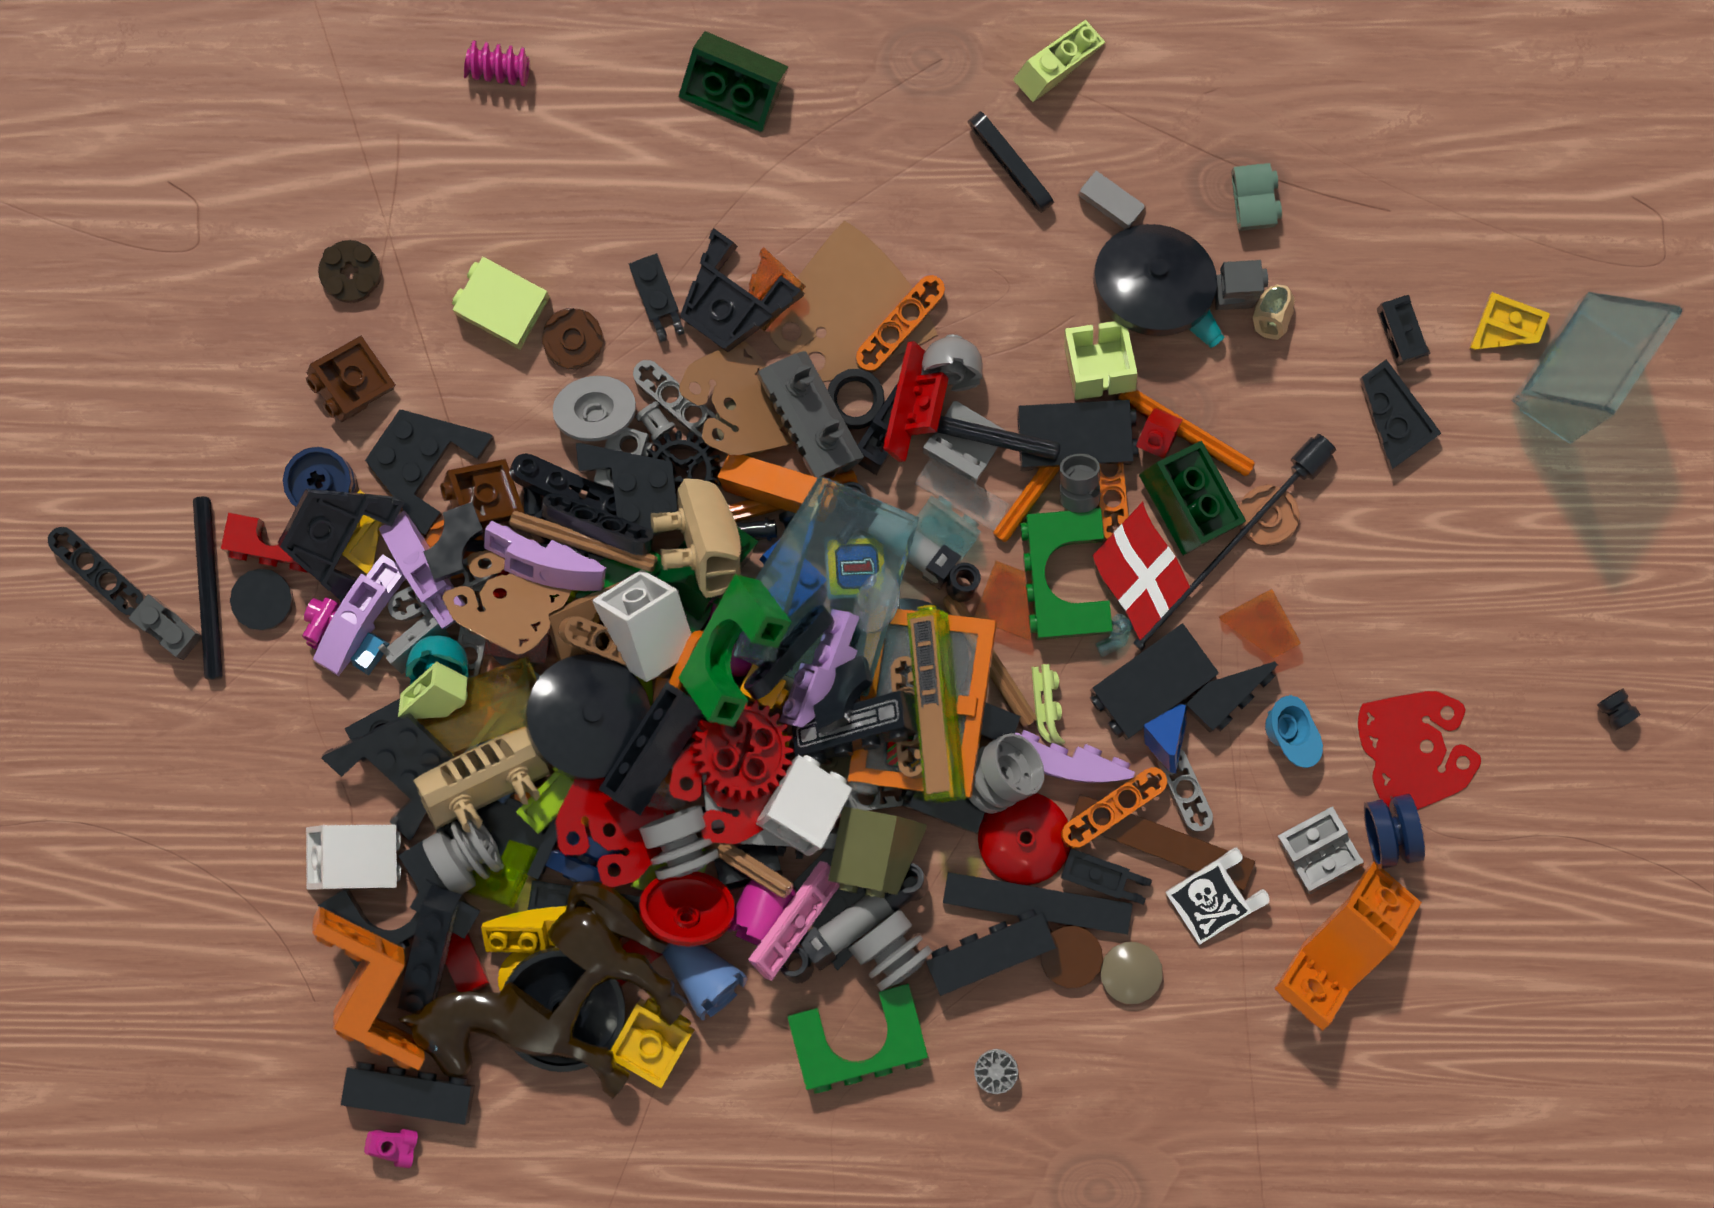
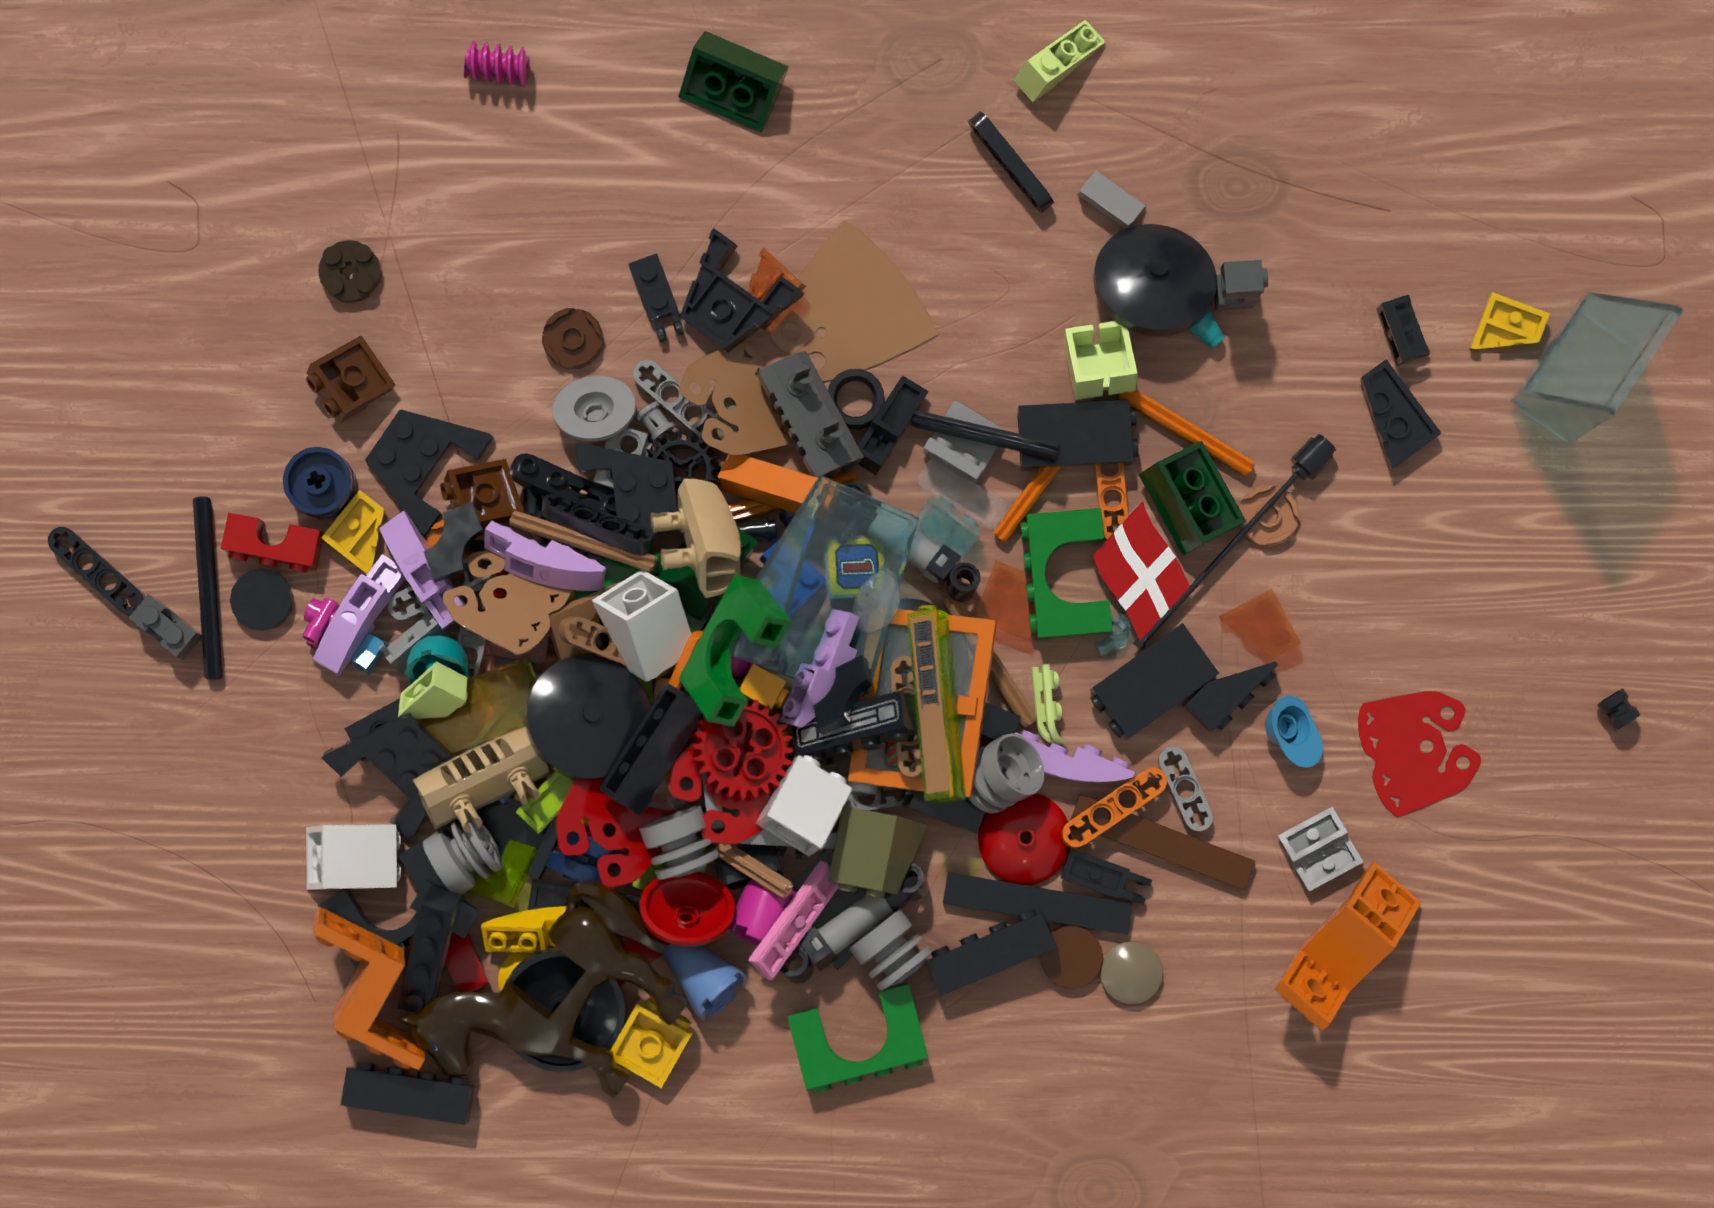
black wing [278,489,404,602] -> none
dark pink plate [364,1129,418,1168] -> none
yellowish green brick [452,257,550,350] -> none
black beam [744,605,833,700] -> none
orange beam [856,275,945,373] -> none
red bracket [883,341,949,462] -> none
light grey cylinder [921,334,983,391] -> none
light grey wheel [974,1049,1018,1094] -> none
dark grey wheel [1060,454,1100,513] -> none
red brick [1136,407,1183,459] -> none
blue slope [1143,704,1187,773] -> none
flag [1165,847,1270,945] -> none
sand green brick [1231,163,1282,231] -> none
tan rock [1253,285,1295,340] -> none
dark blue wheel [1364,794,1425,869] -> none

